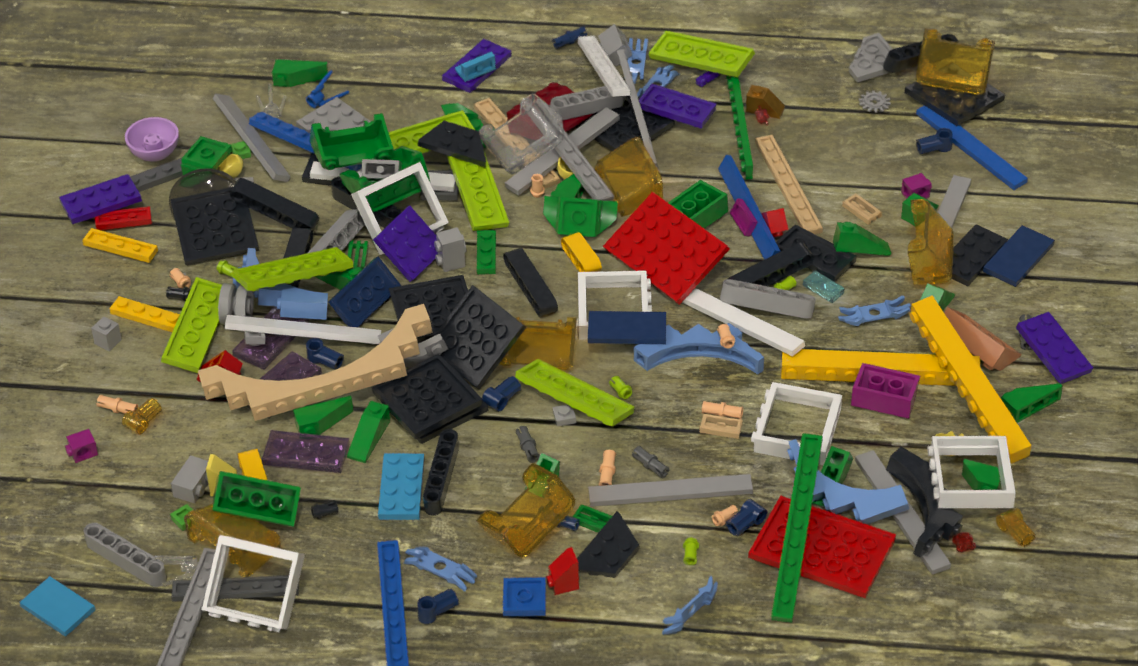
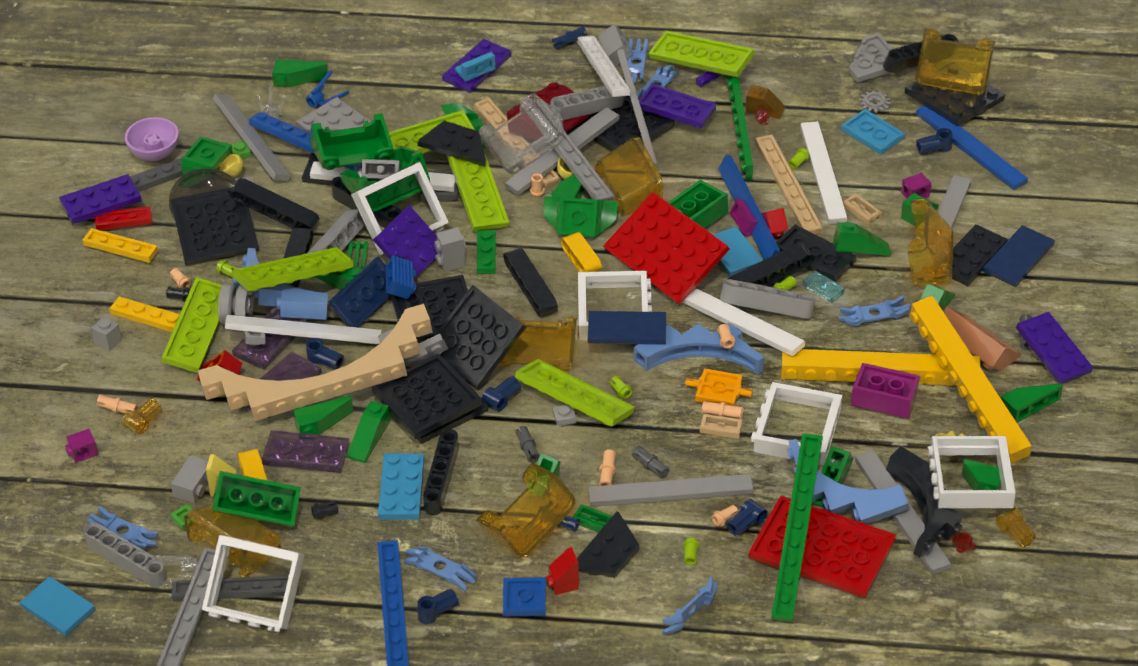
none -> medium blue piece [87,506,158,549]
none -> blue brick [385,255,416,299]
none -> light orange plate [685,368,753,406]
none -> dark azure tile [714,227,763,277]
none -> lime pin [788,148,810,170]
none -> white tile [800,121,847,224]
none -> dark azure tile [841,109,905,155]

